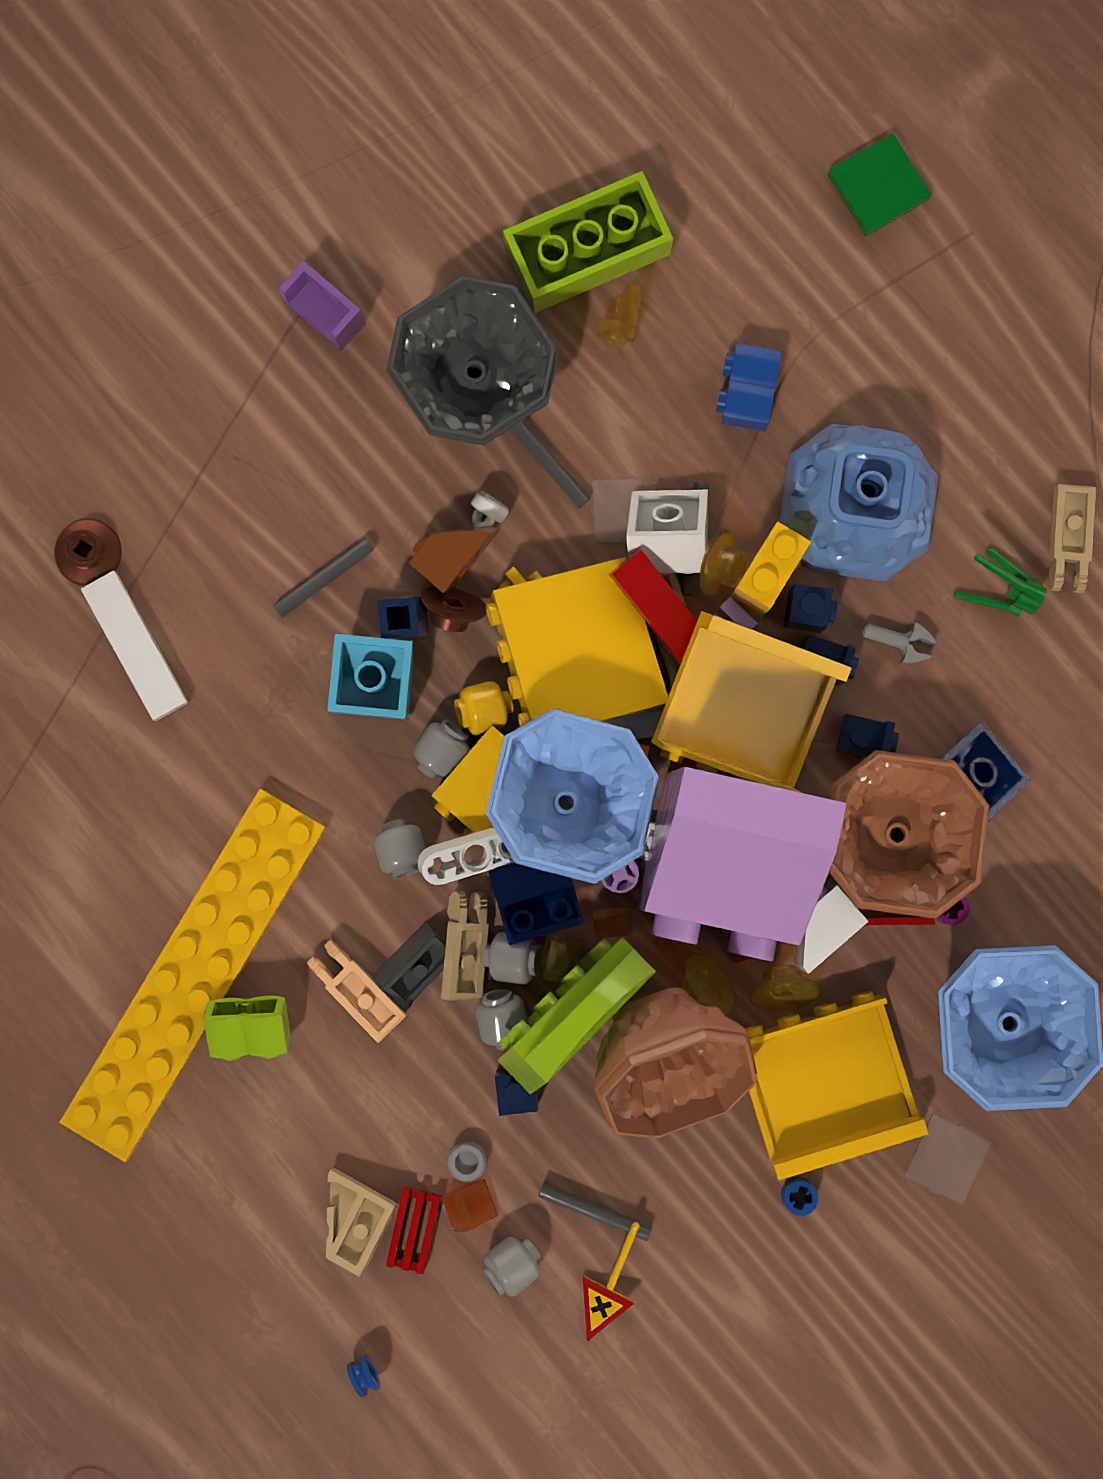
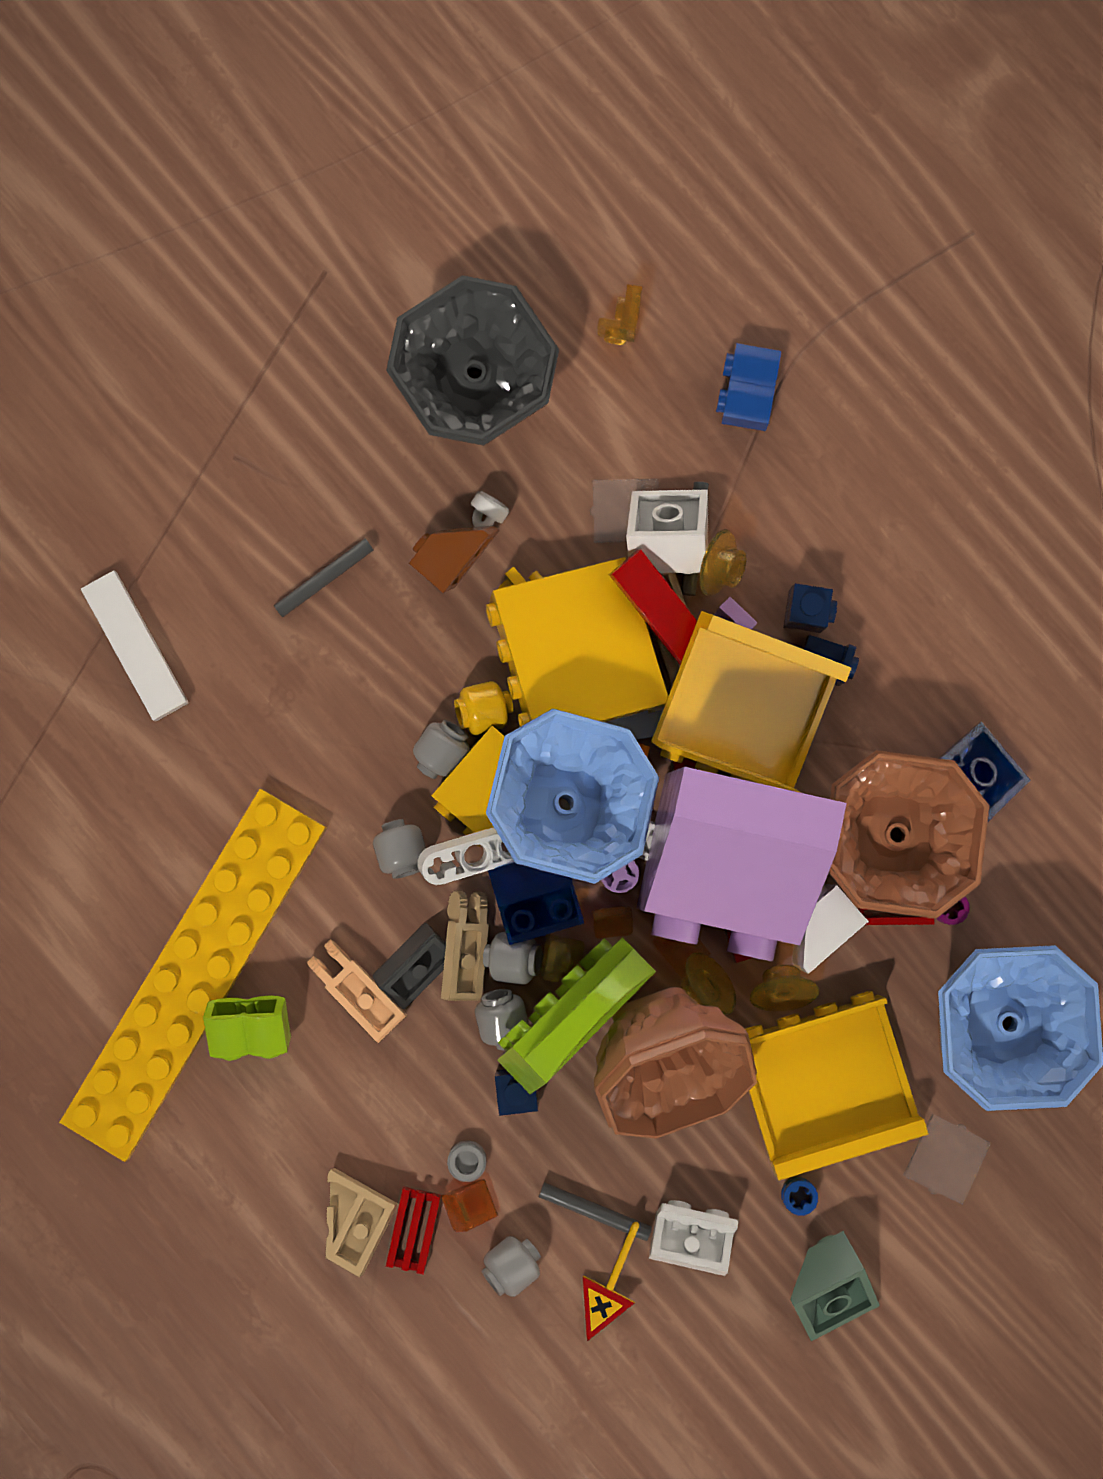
copper piece [54,519,122,586] -> none
medium lavender panel [279,261,366,351] -> none
medium azure slope [327,634,413,720] -> none
blue bush [347,1355,381,1397] -> none
dark blue brick [378,597,429,639] -> none
copper piece [421,586,487,632] -> none
lime brick [503,170,673,313] -> none
dark grey bar [510,421,590,508] -> none
yellow brick [730,521,811,622] -> none
medium blue rock [779,424,939,582] -> none
green tile [827,133,932,237] -> none
dark blue bracket [836,714,899,758] -> none
light grey bar [862,623,936,665] -> none
green plant [954,547,1047,617] -> none
tan hinge [1049,484,1096,593] -> none
none -> white bracket [649,1200,738,1276]
none -> sand green slope [790,1231,880,1341]

